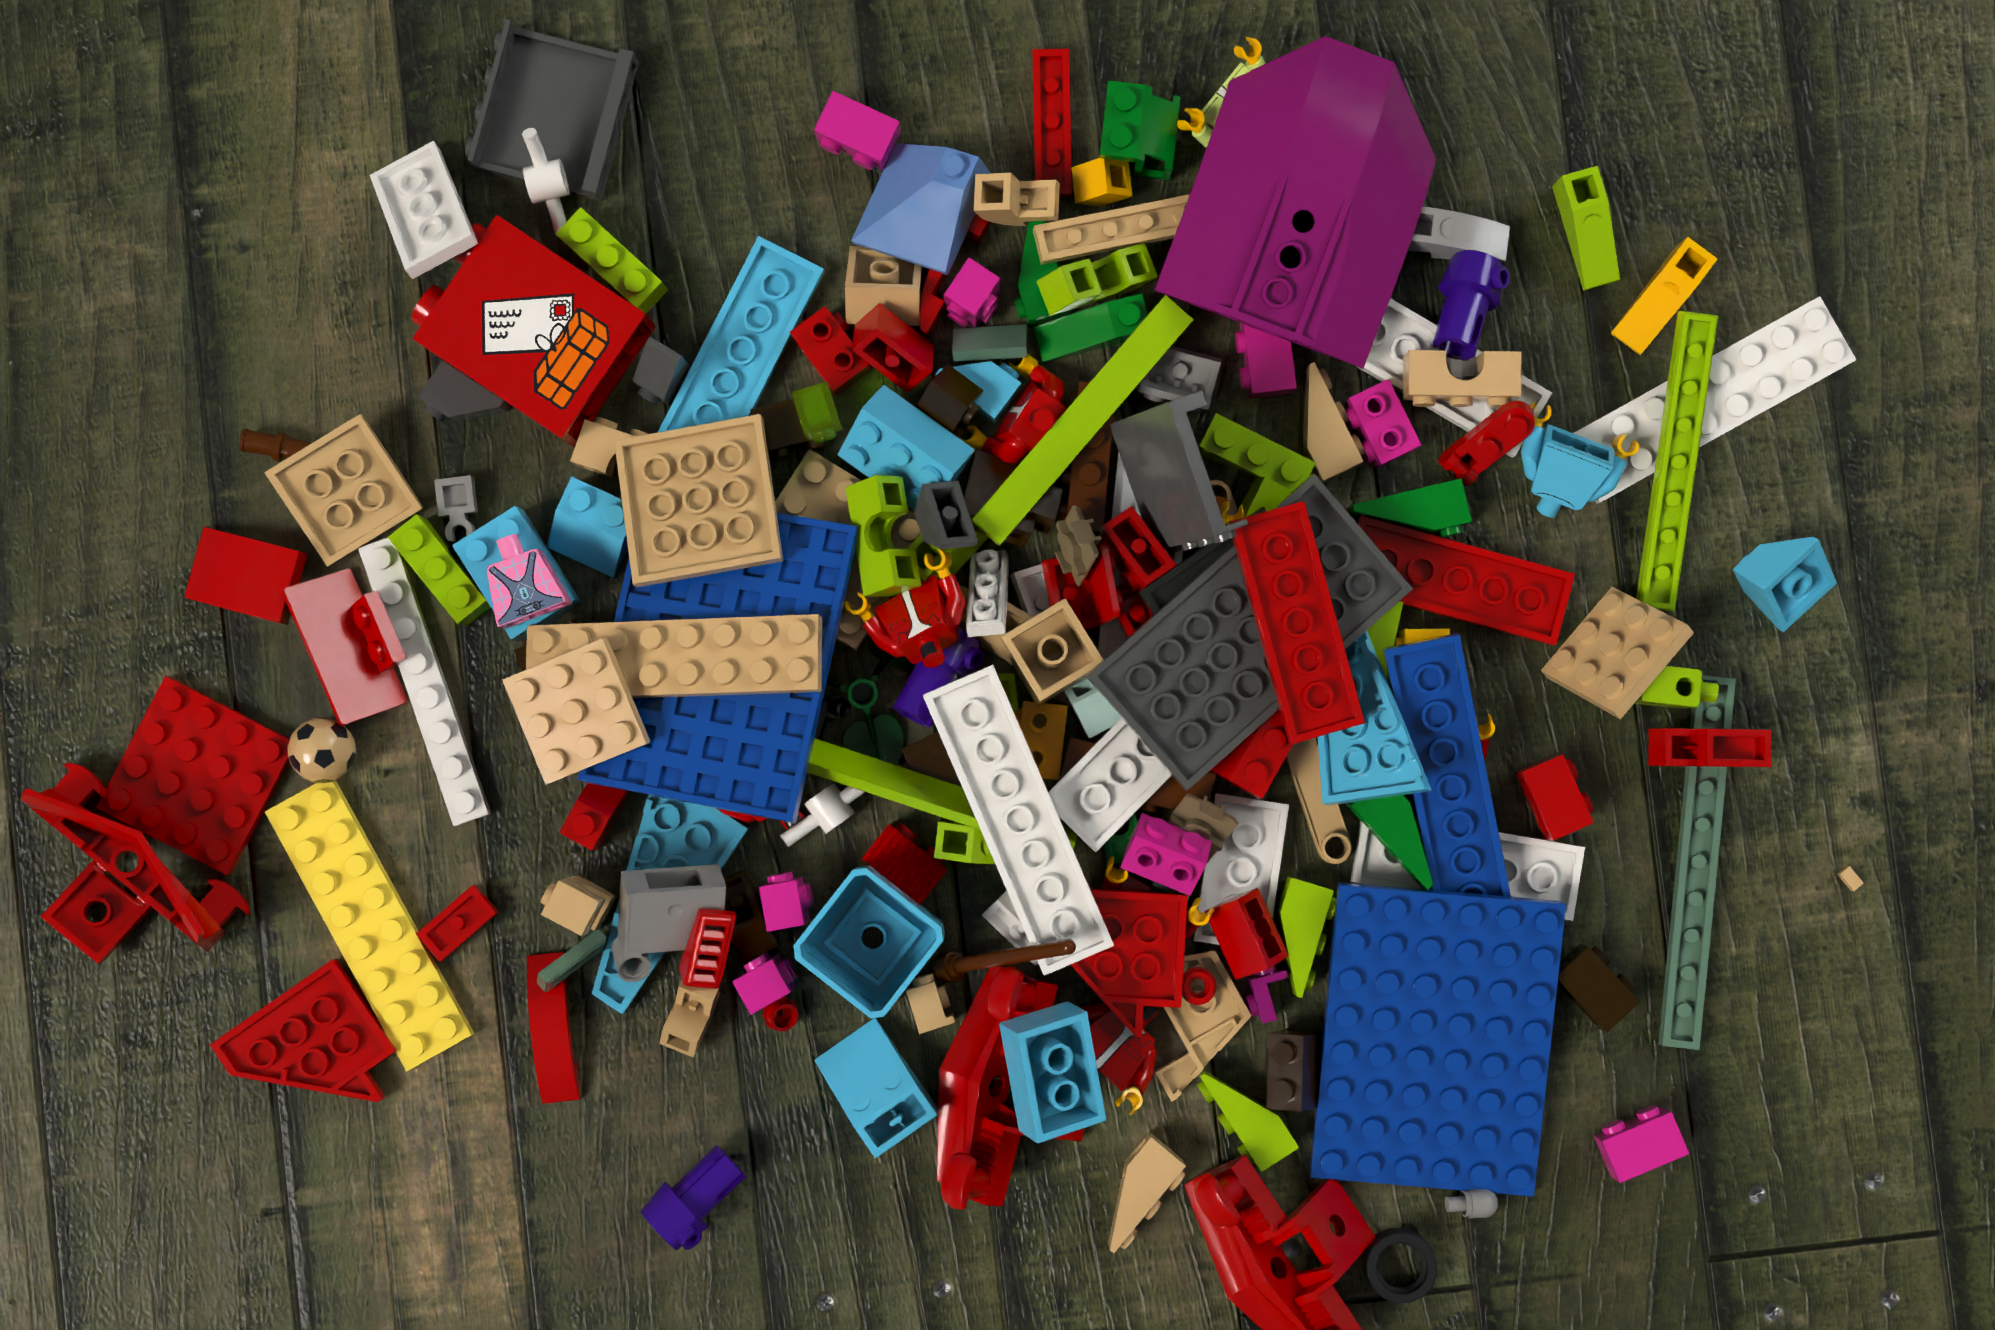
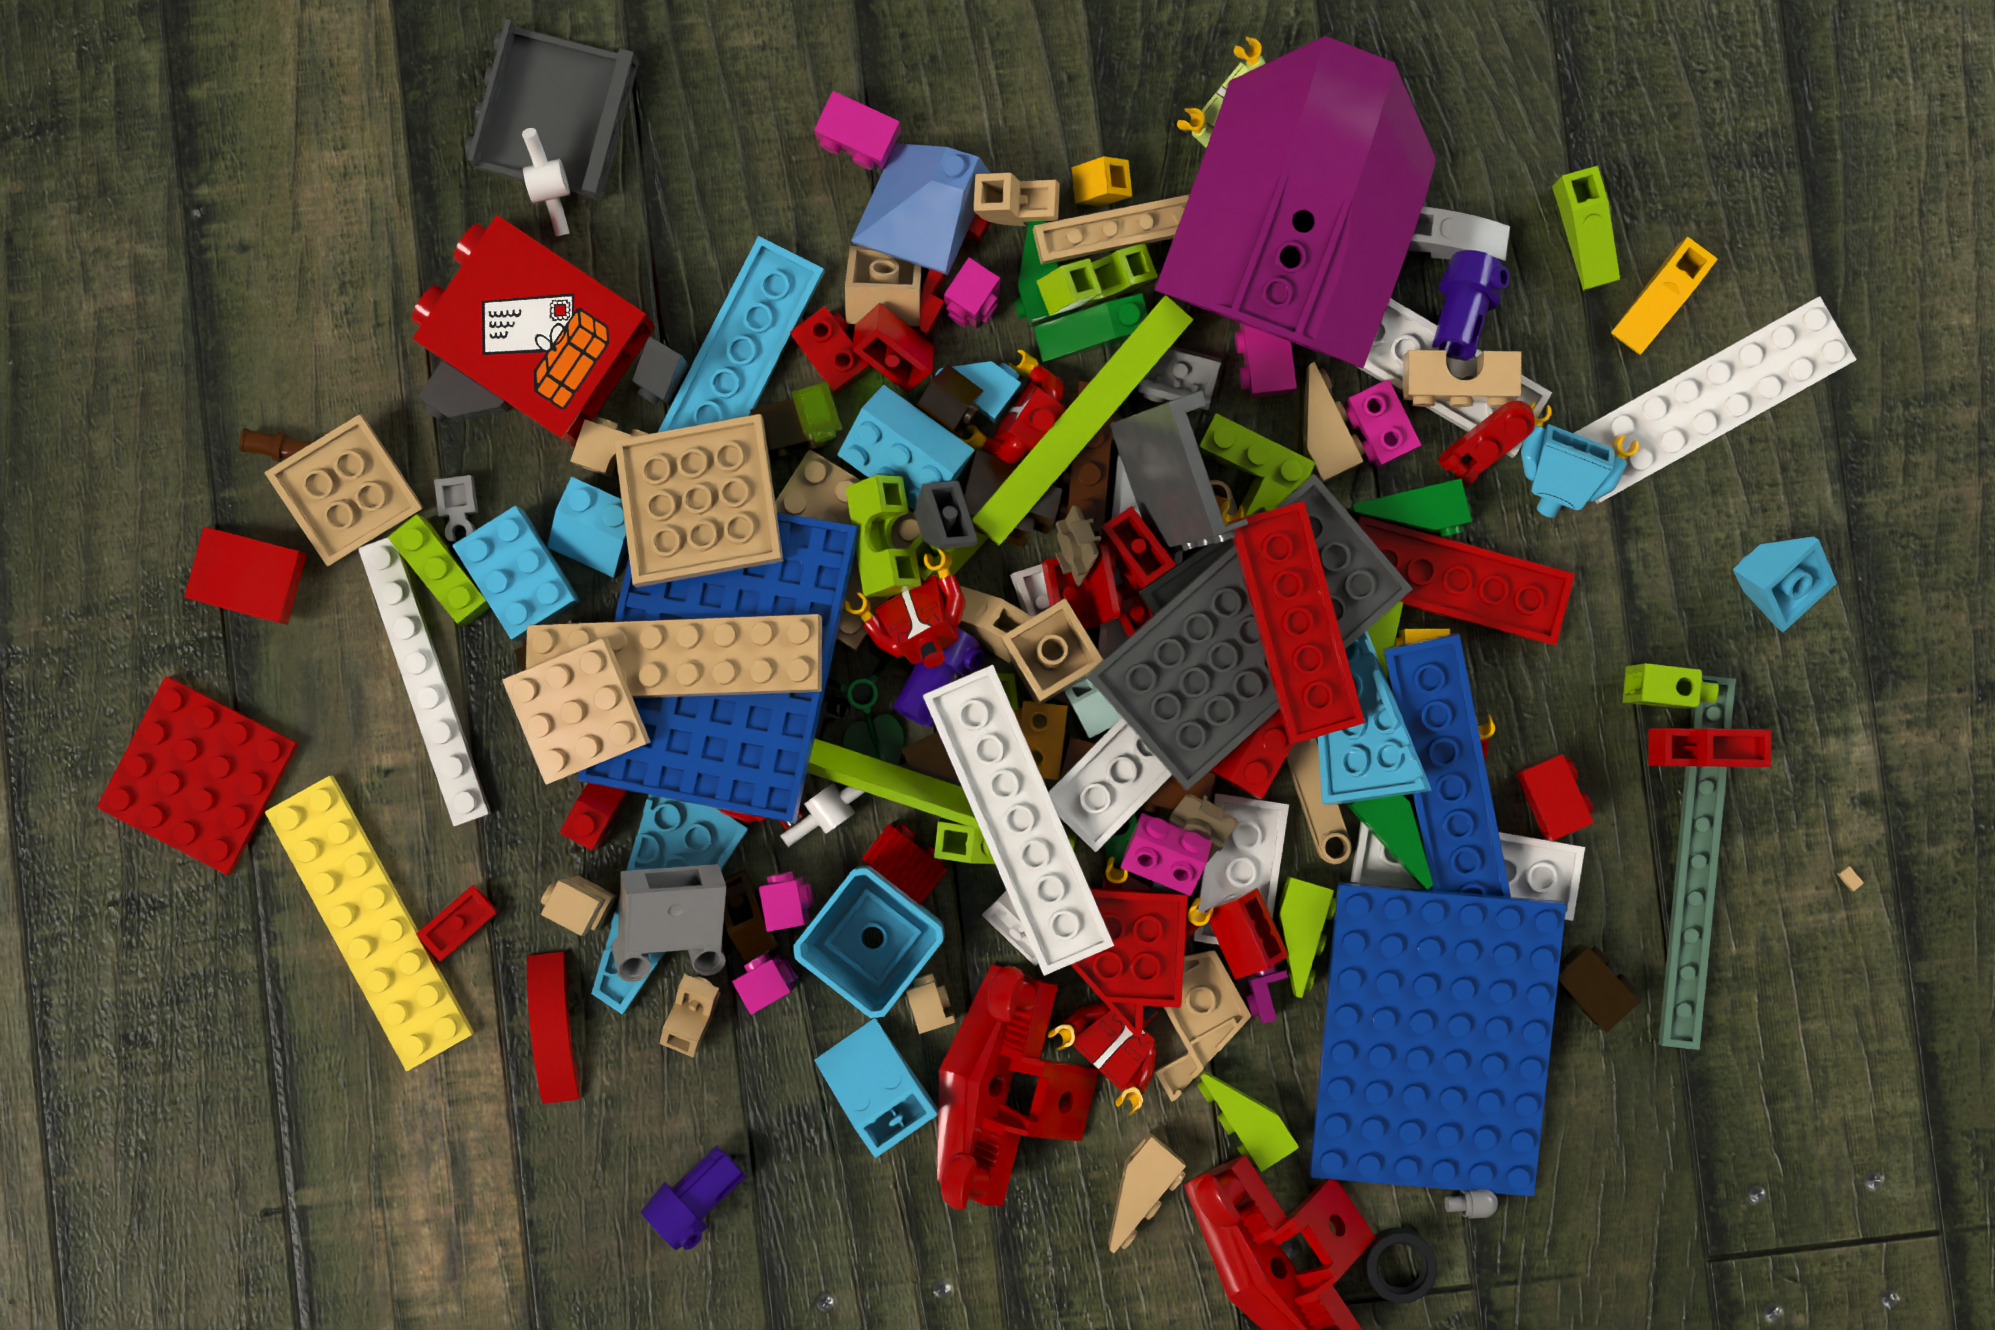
red piece [21,762,250,966] -> none
red wing [210,958,397,1102] -> none
bracket [282,569,407,726] -> none
tan piece [288,717,356,783] -> none
white plate [370,141,478,279] -> none
torso [487,534,572,629] -> none
sand green tile [536,928,607,993] -> none
lime arch [556,207,668,314] -> none
red slope [679,908,736,989] -> none
red plate [763,996,799,1032] -> none
reddish brown piece [933,939,1076,982] -> none
sand green tile [952,324,1028,362] -> none
white tile [966,550,1009,637] -> none
medium azure brick [999,1001,1106,1144] -> none
red plate [1032,49,1072,198] -> none
green piece [1099,81,1181,181] -> none
red plate [1182,967,1217,1005] -> none
dark brown brick [1266,1029,1320,1112] -> none
tan plate [1541,587,1694,720] -> none
dark pink brick [1593,1105,1689,1183] -> none
lime tile [1636,311,1718,612] -> none

